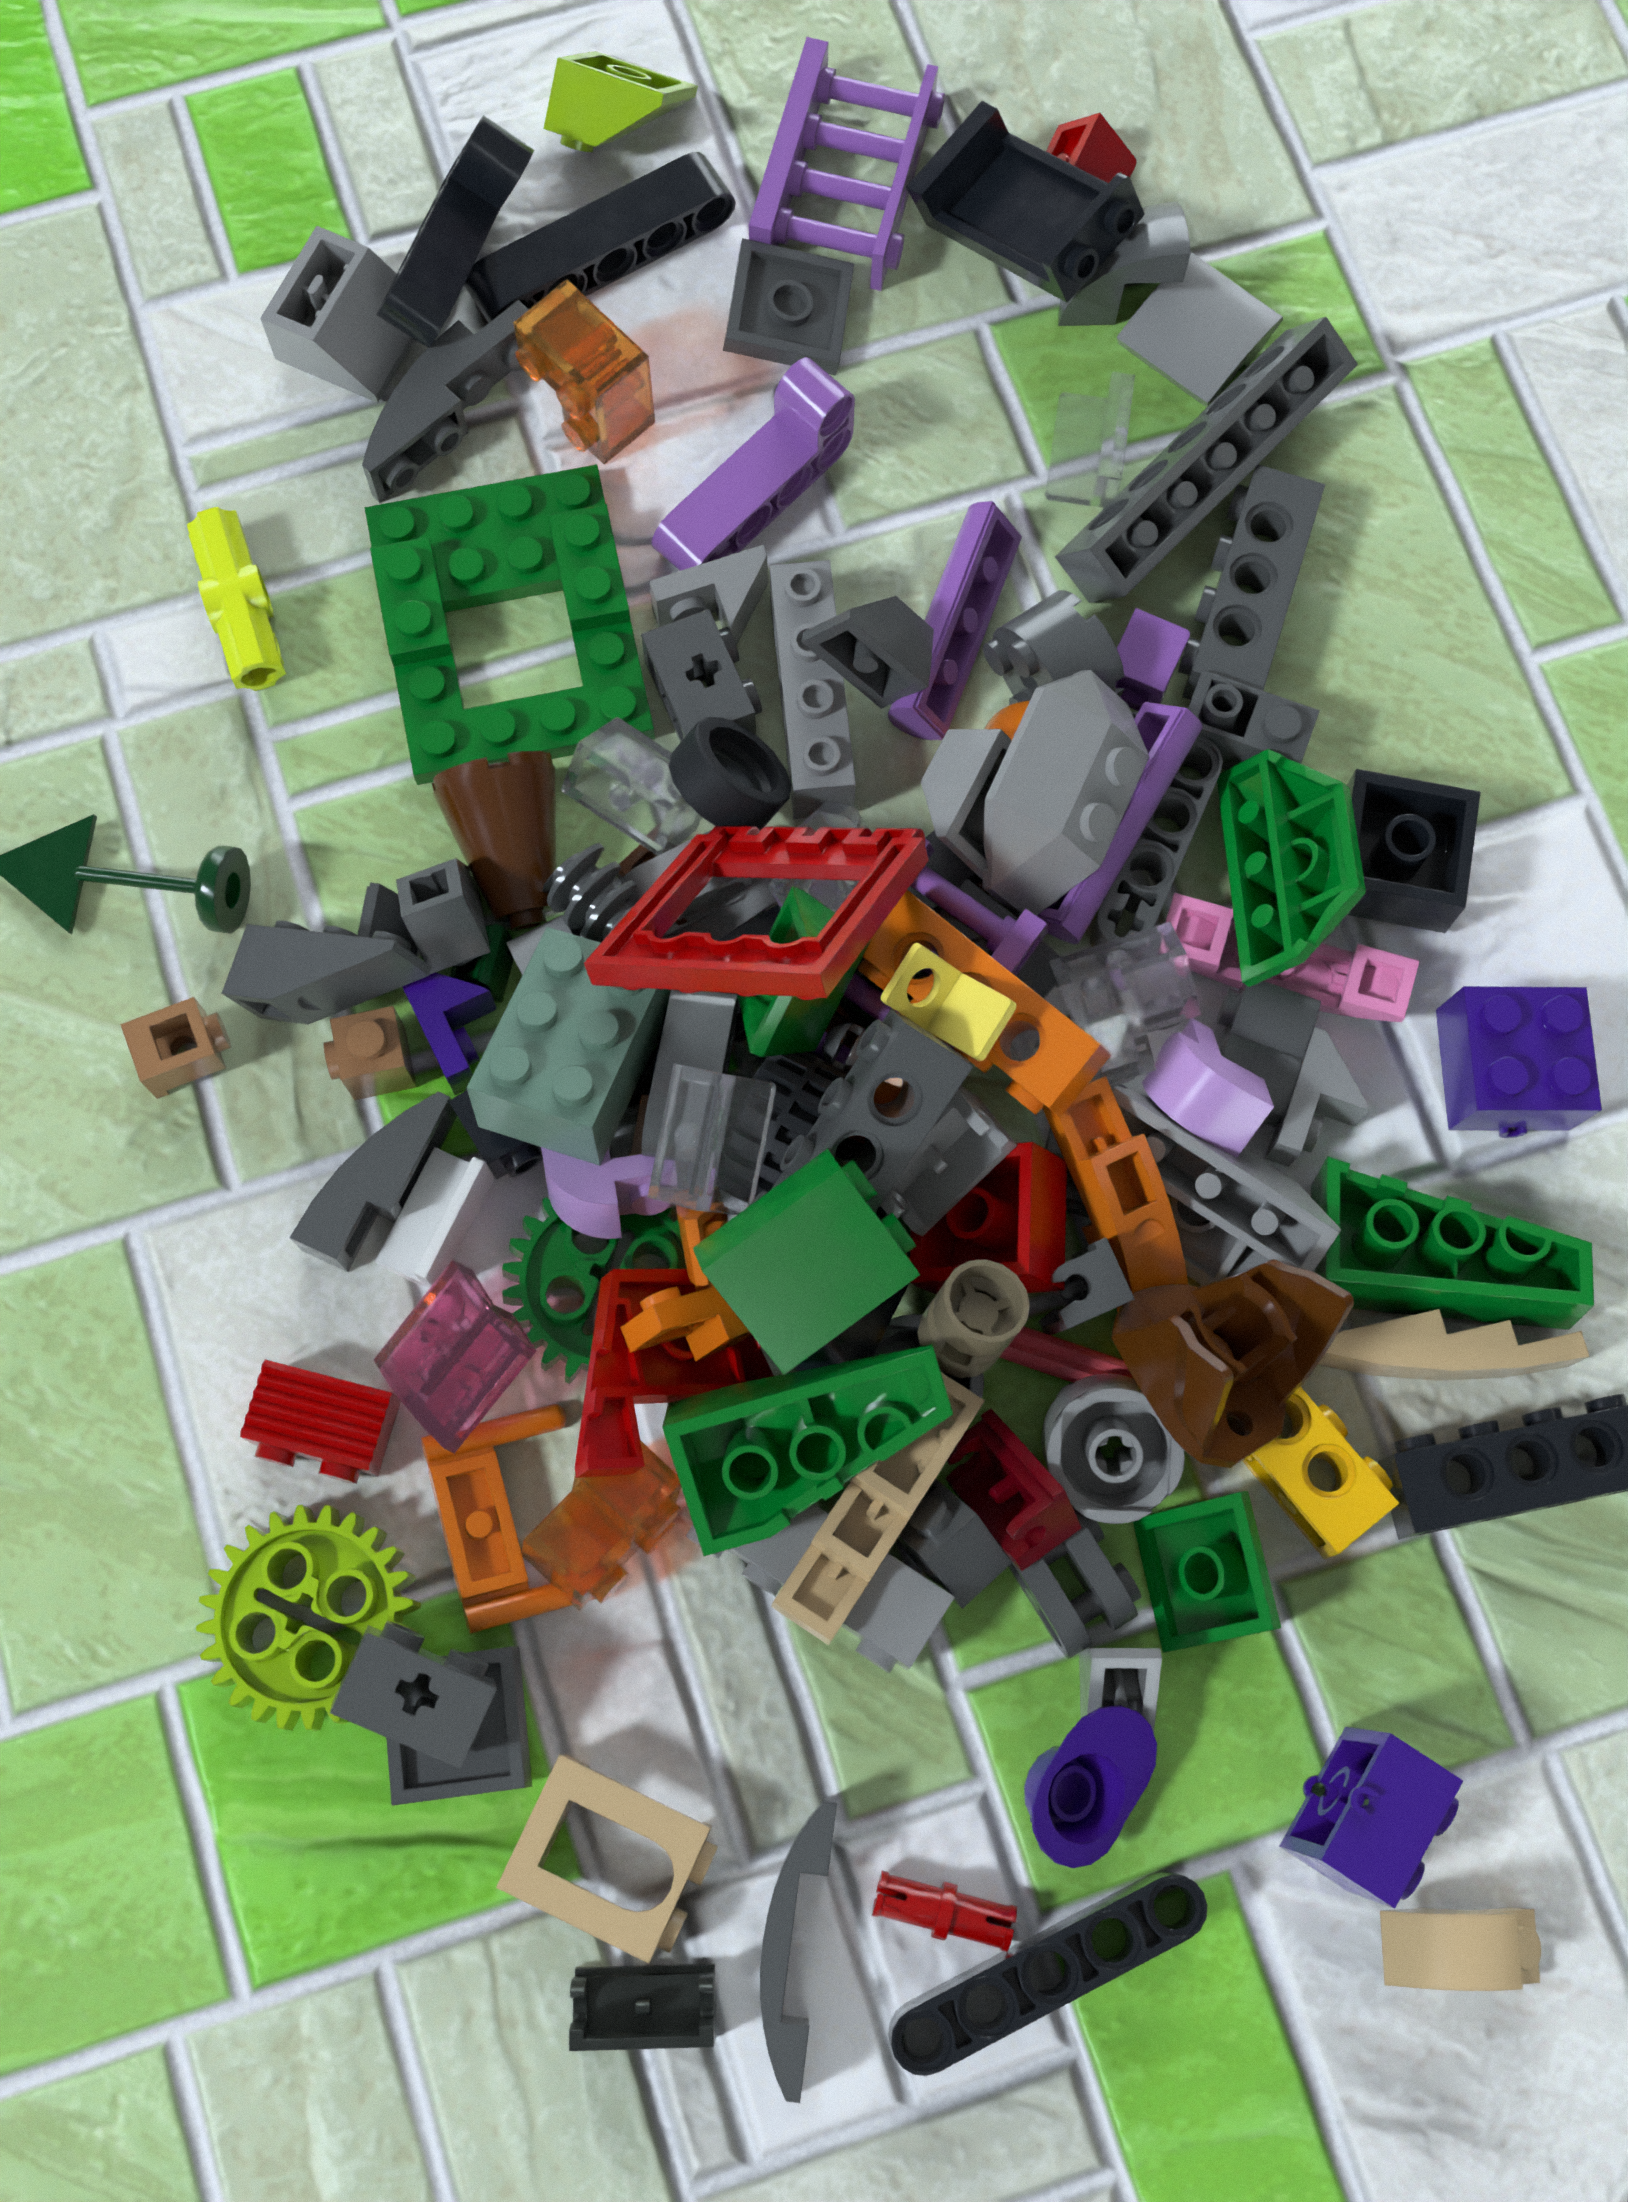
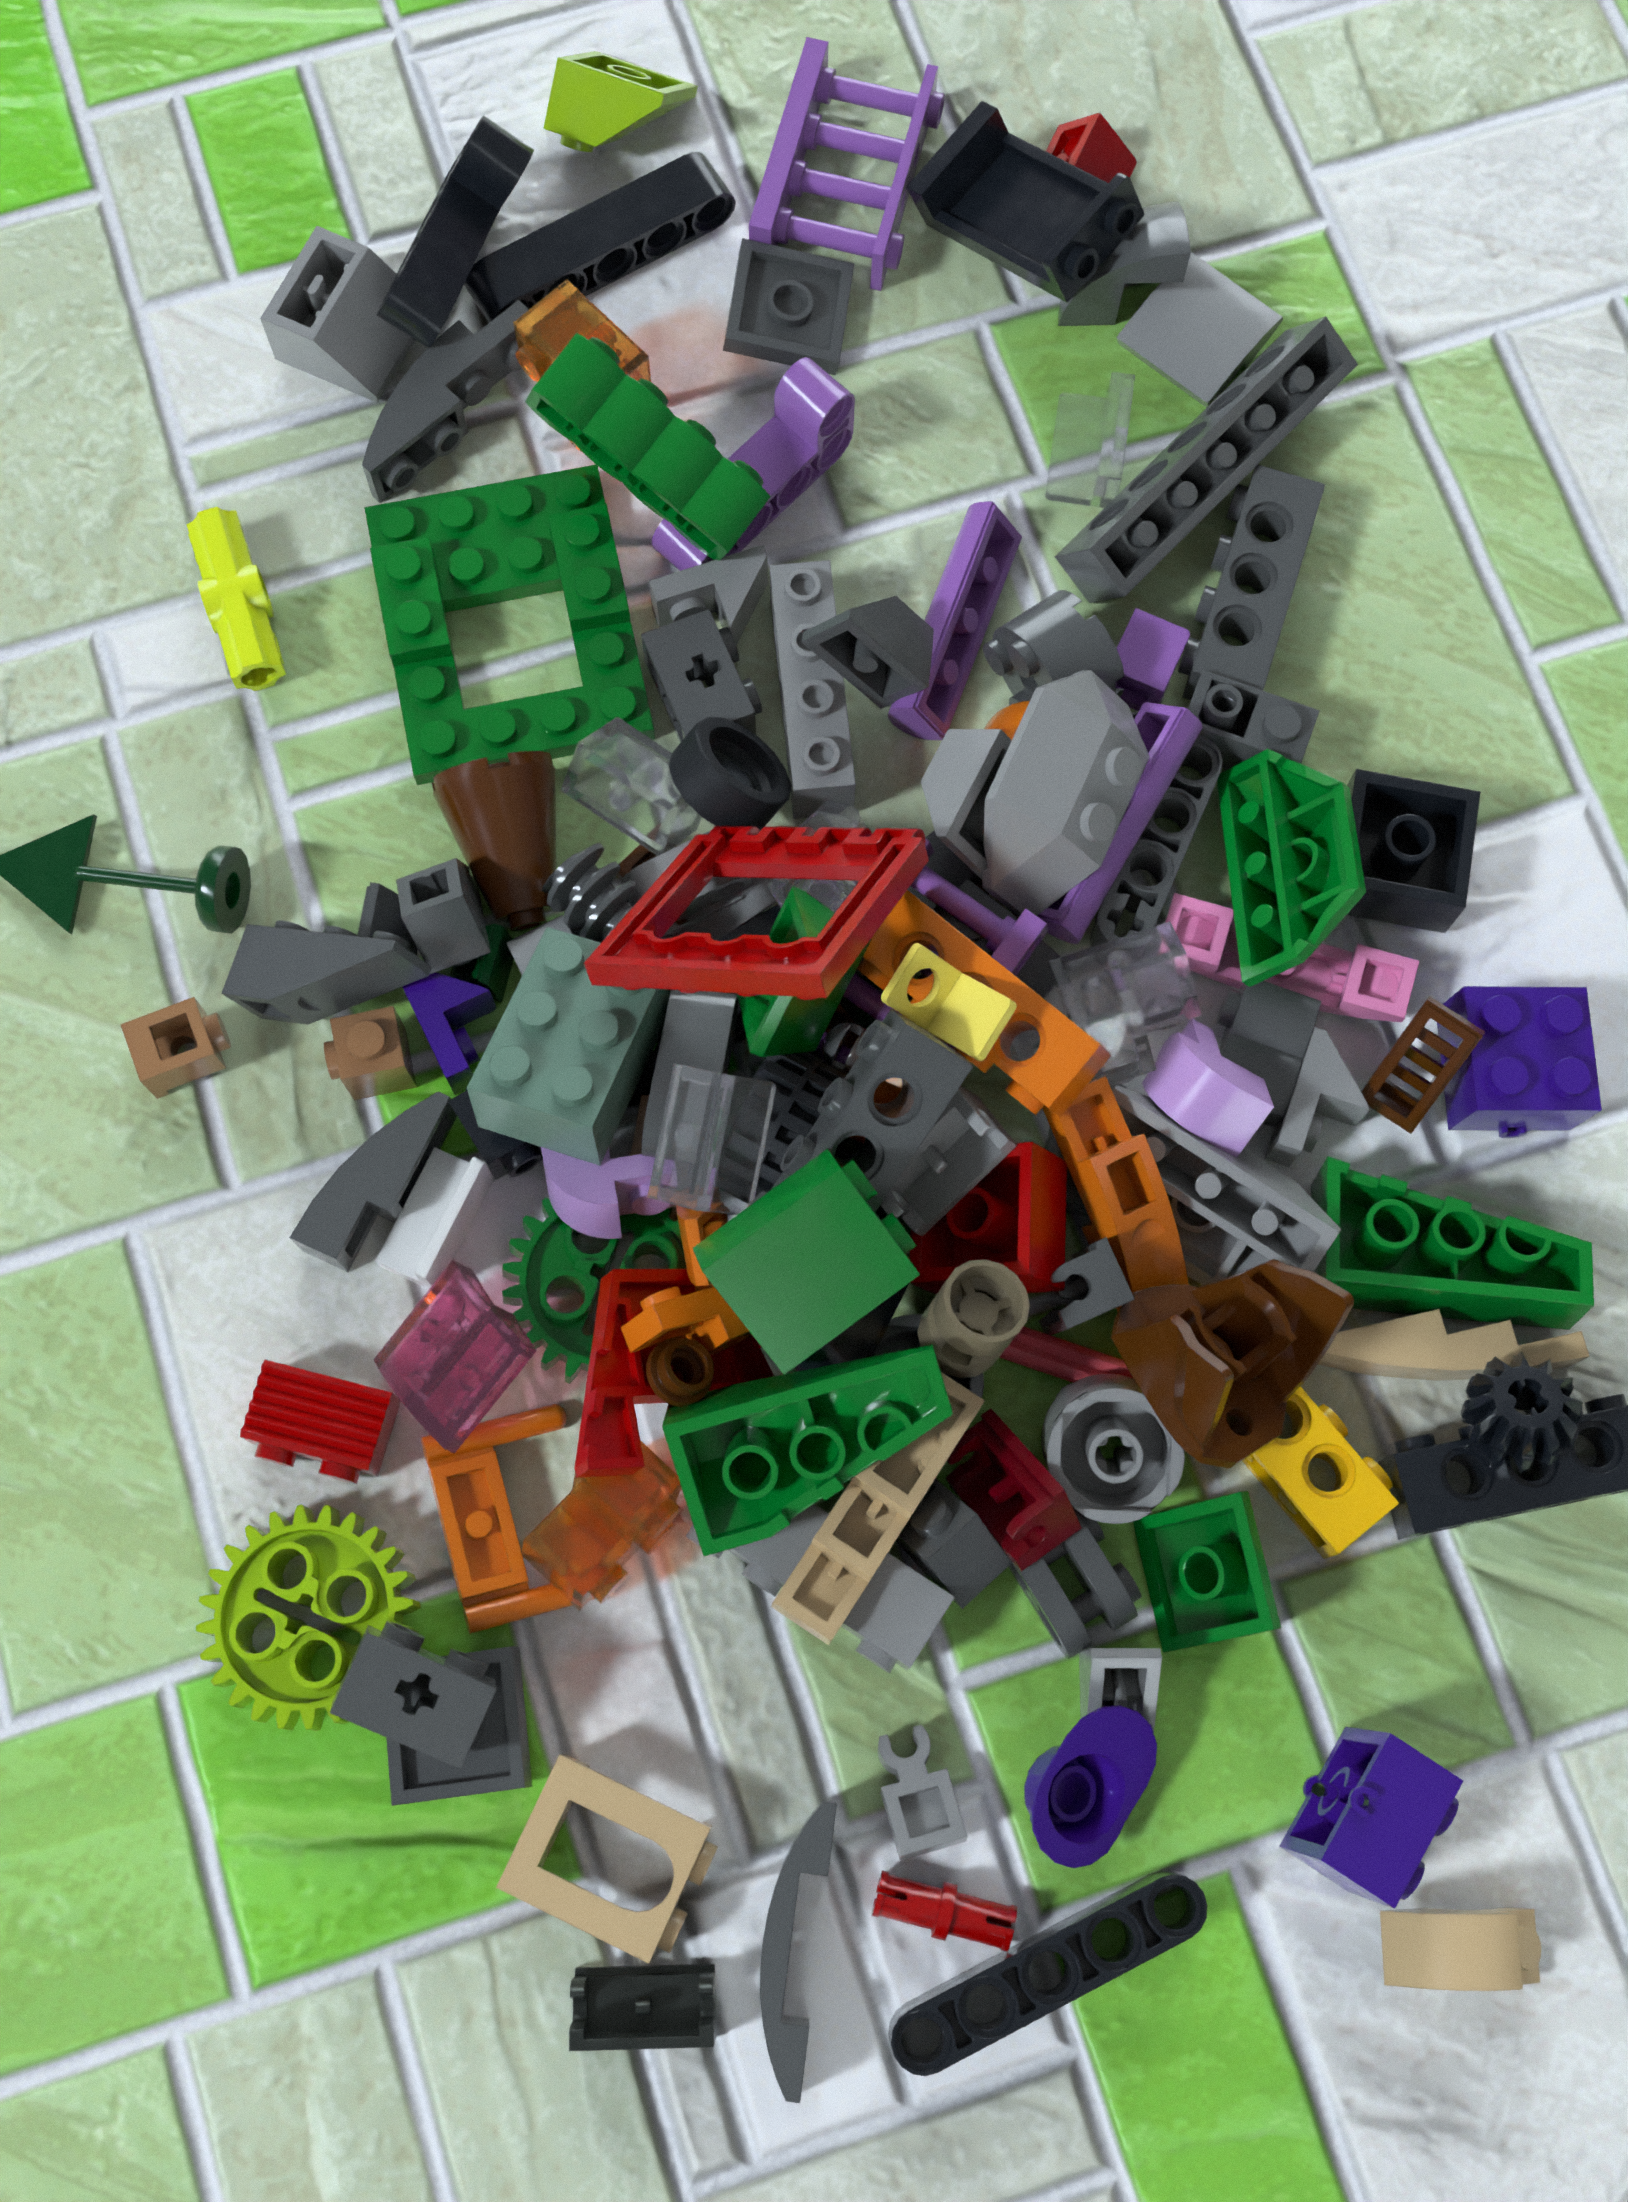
none -> green brick [525,333,770,561]
none -> reddish brown plate [646,1338,714,1407]
none -> light grey plate [878,1725,968,1861]
none -> reddish brown slope [1361,996,1485,1134]
none -> black gear [1461,1351,1583,1473]

